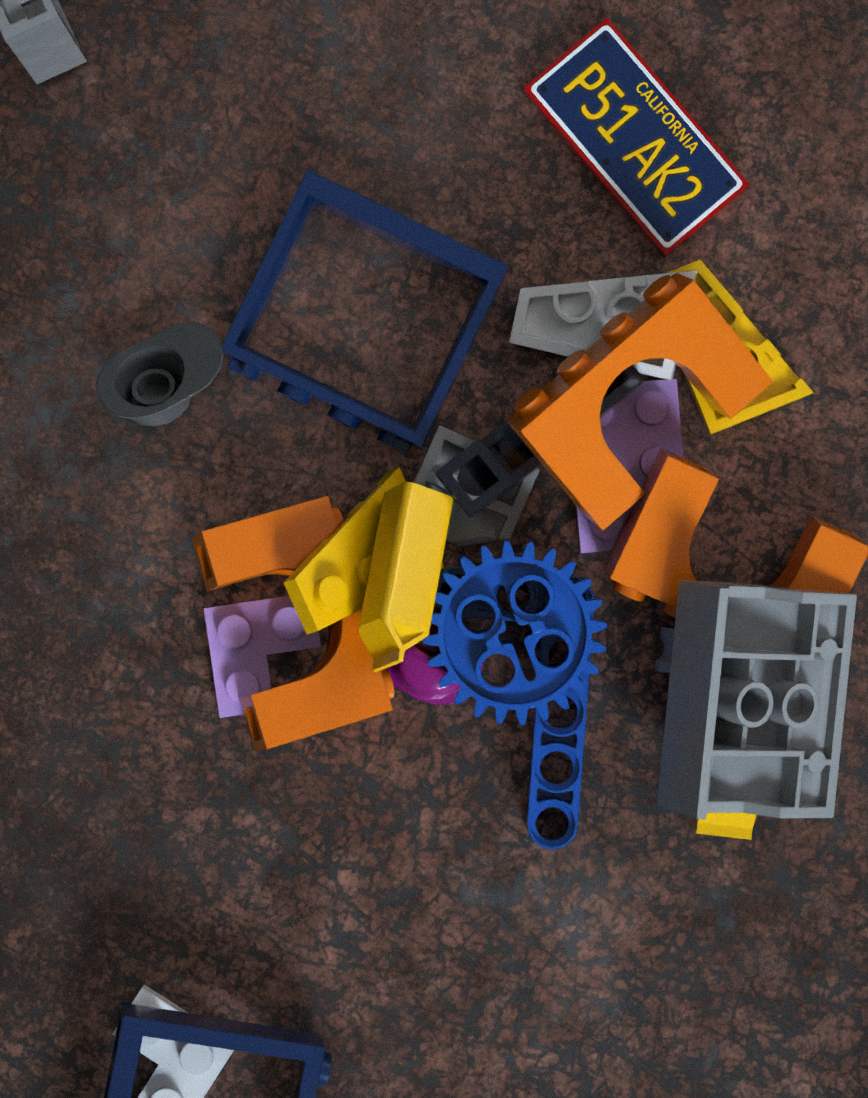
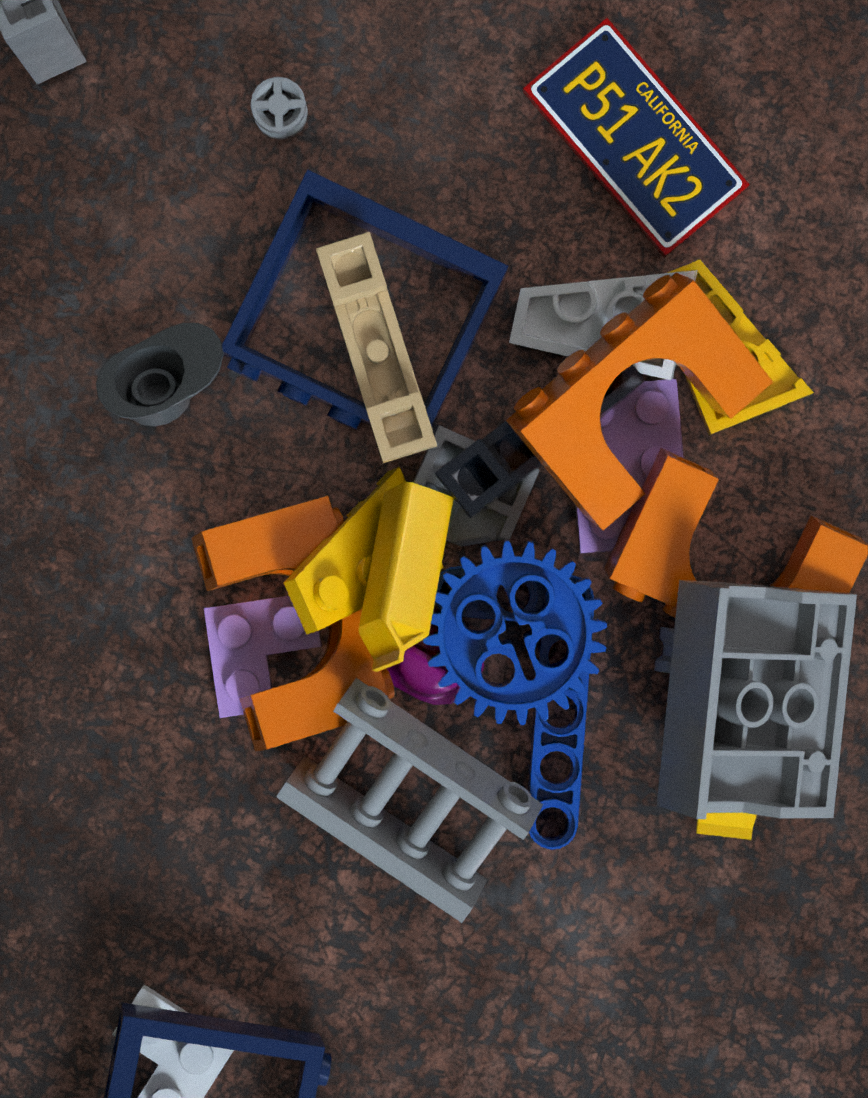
none -> light grey wheel [250,77,308,140]
none -> light grey fence [276,678,543,923]
none -> tan slope [316,232,437,463]

